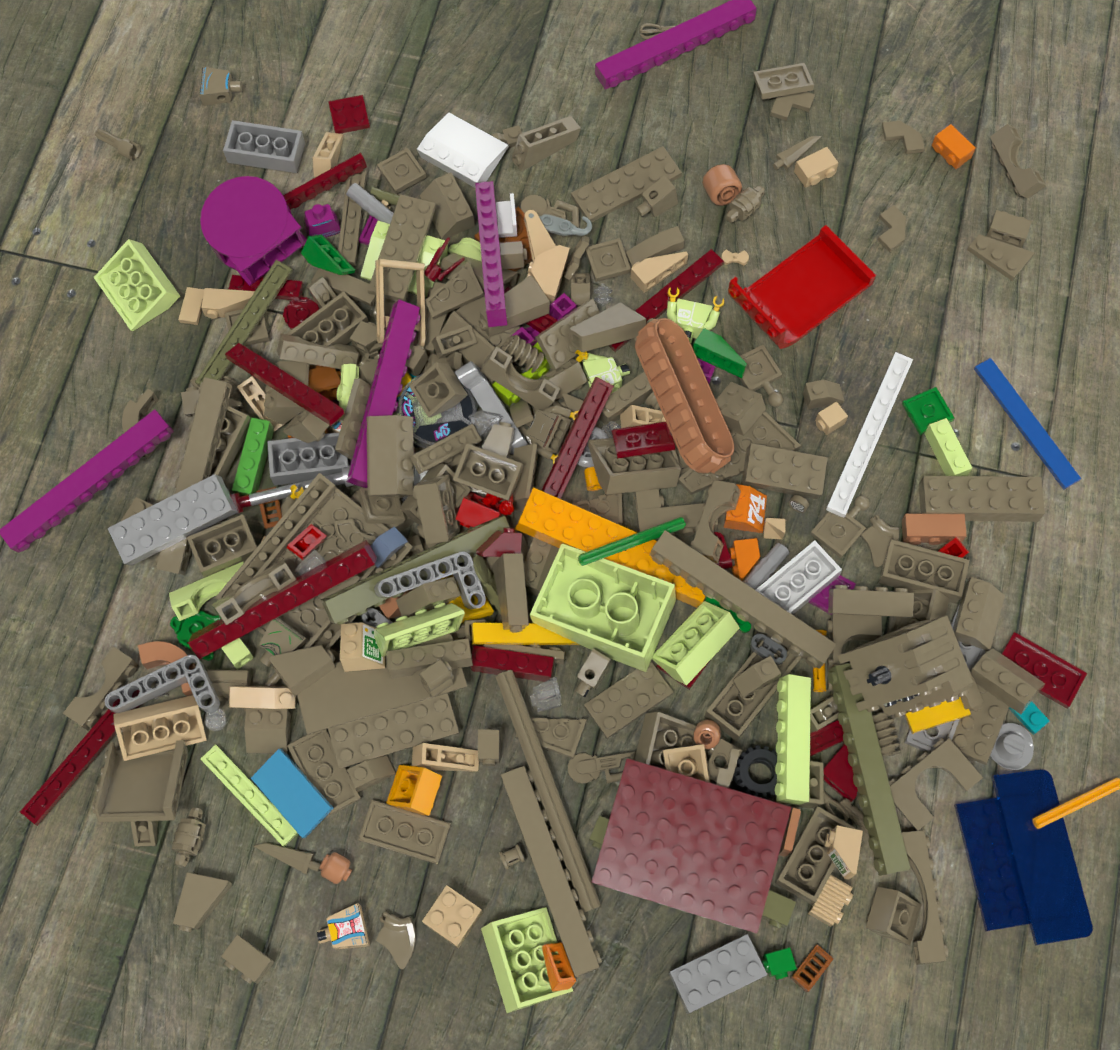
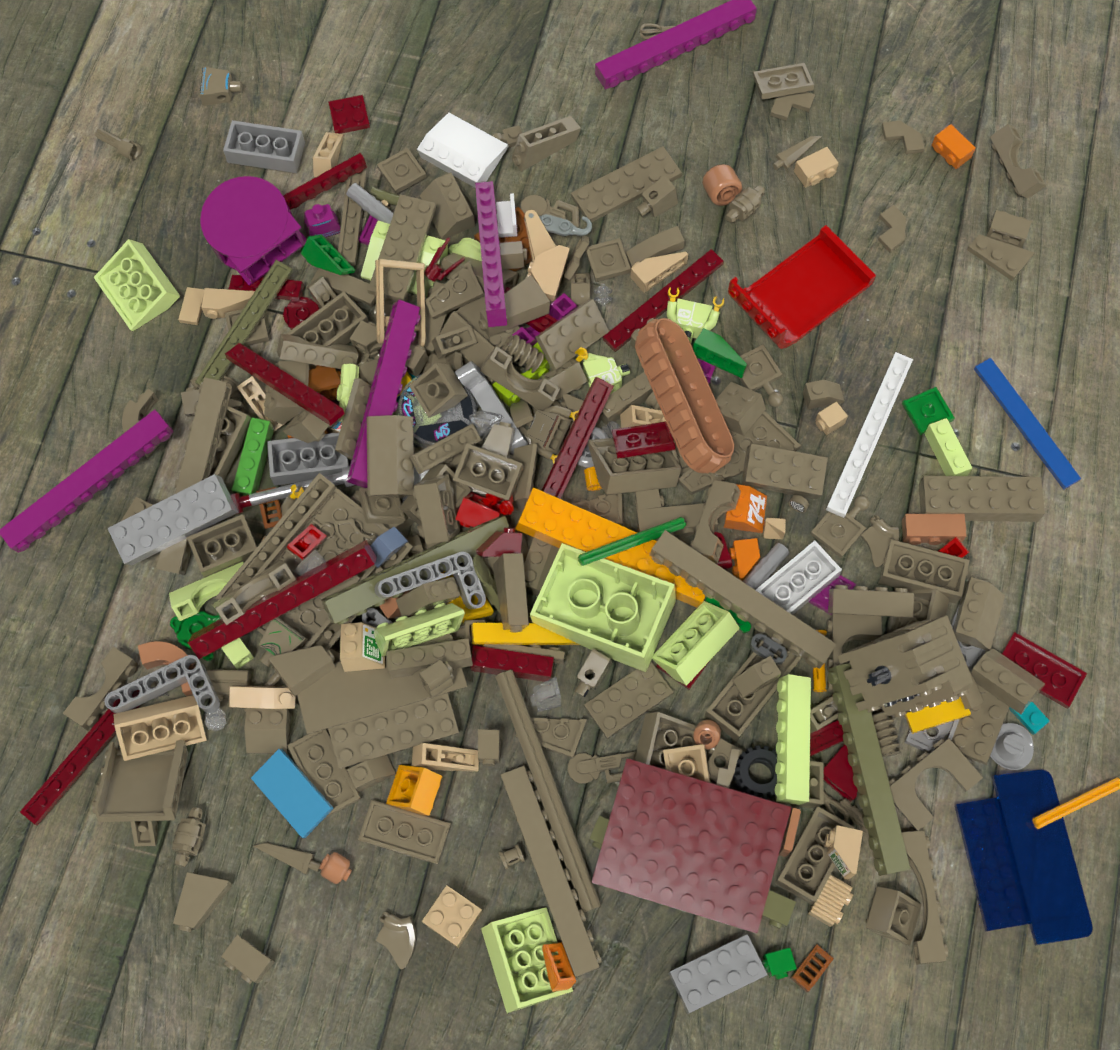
yellowish green tile [201,745,298,847] -> none
torso [317,903,370,950] -> none
dark tan slope [569,302,646,352] -> none
tan piece [721,250,749,266] -> none

